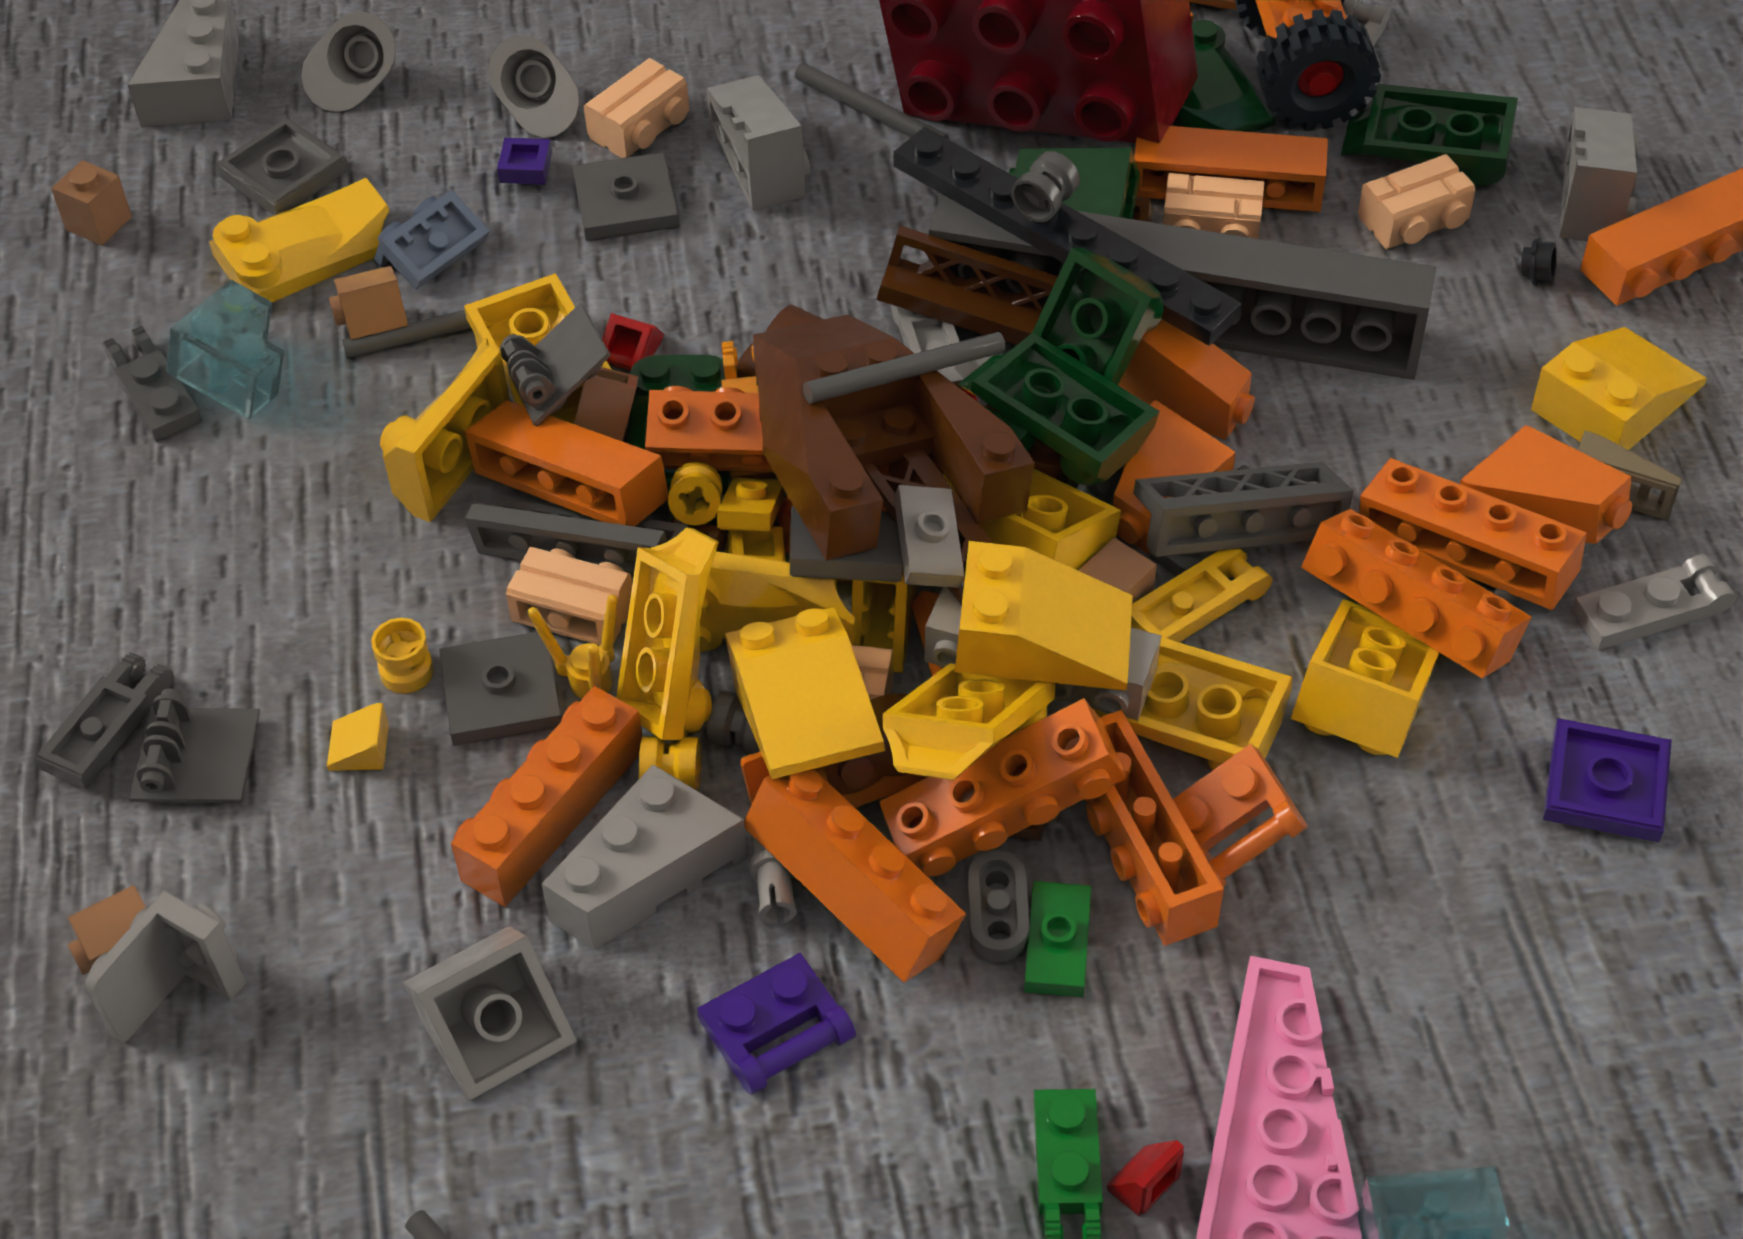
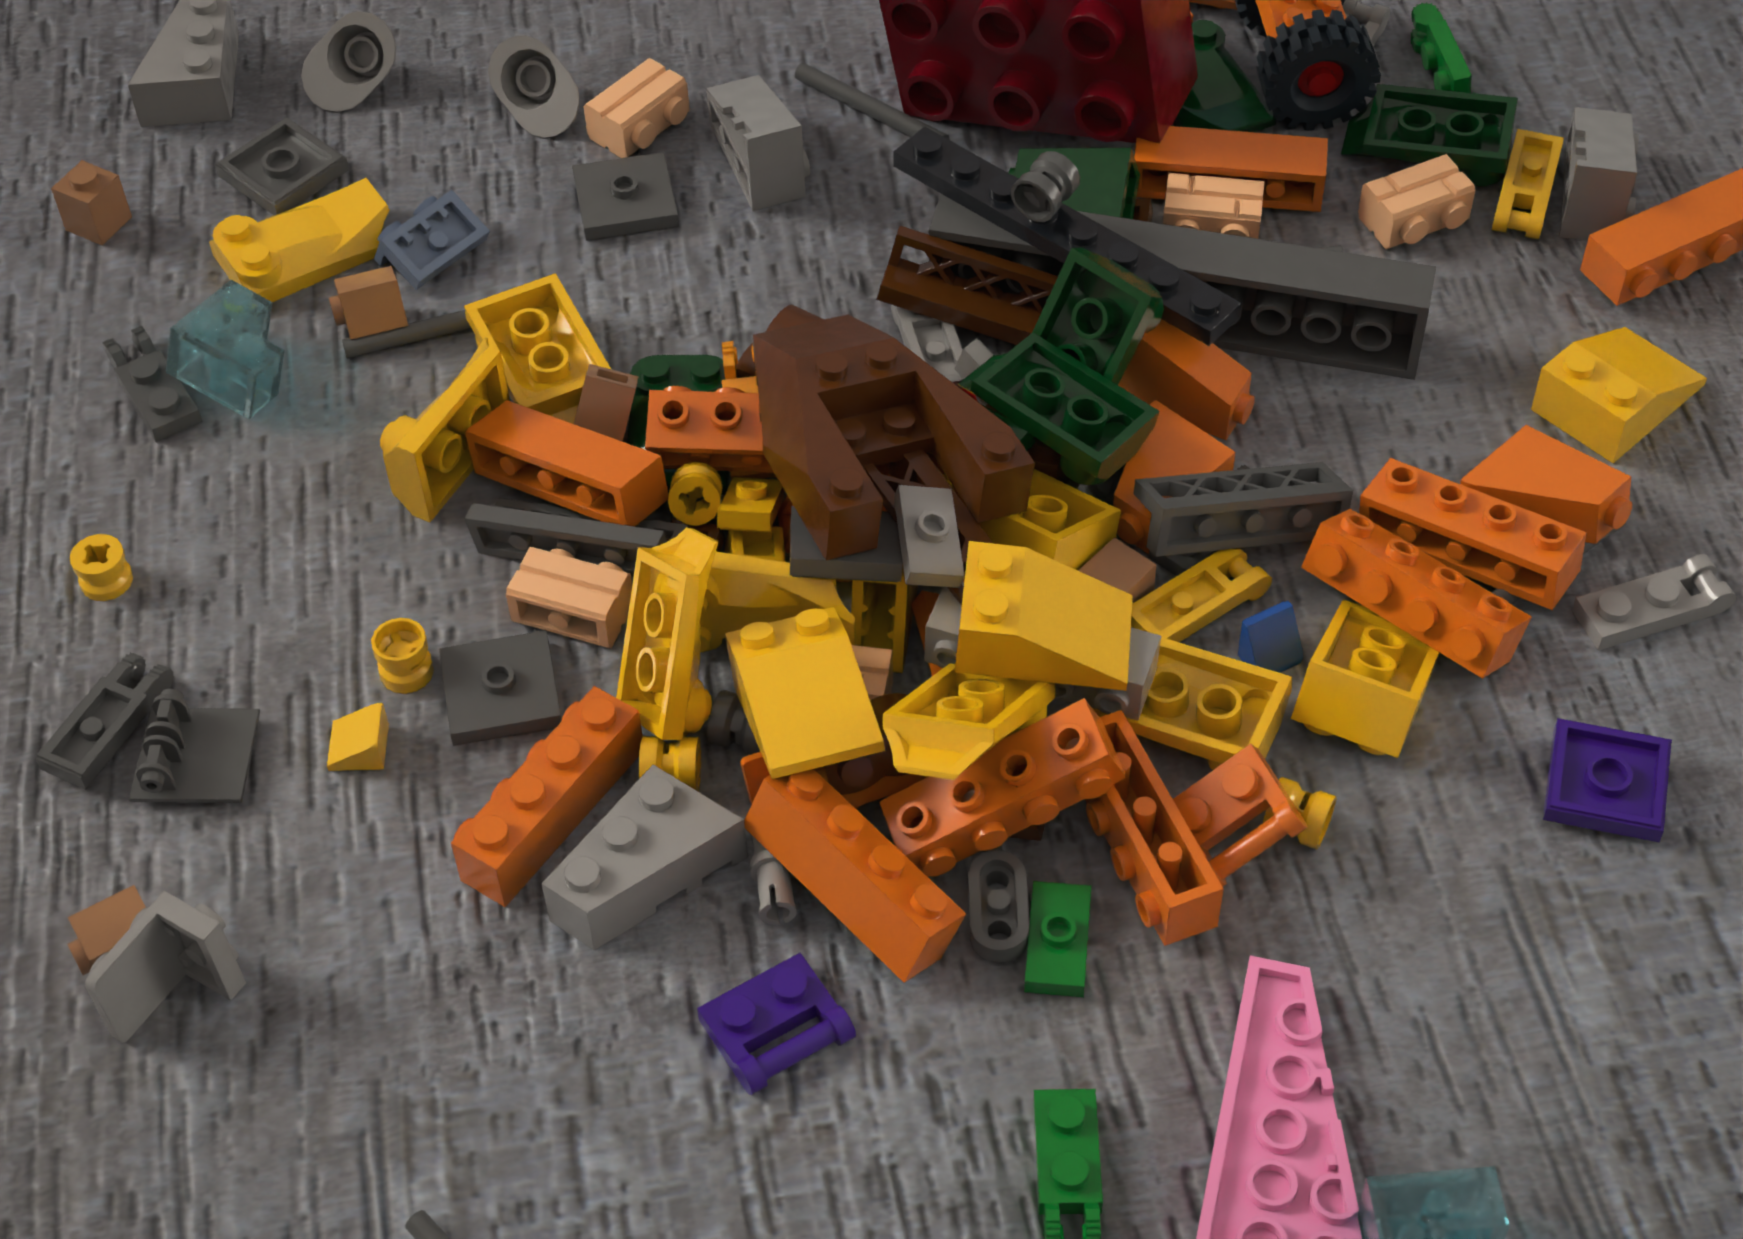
light grey slope [403,926,577,1101] -> none
dark purple plate [497,138,552,185] -> none
dark grey hinge [500,303,611,426] -> none
yellow plant [528,594,618,699] -> none
red slope [602,313,664,371] -> none
dark grey bar [803,332,1005,404] -> none
red slope [1107,1140,1184,1216] -> none
black plate [1521,238,1557,286] -> none
dark tan slope [1577,430,1682,521] -> none
none -> yellow wheel [70,534,133,601]
none -> blue slope [1237,600,1303,673]
none -> yellow wheel [1263,776,1337,850]
none -> green hinge [1410,2,1472,93]
none -> yellow plate [1492,129,1564,240]

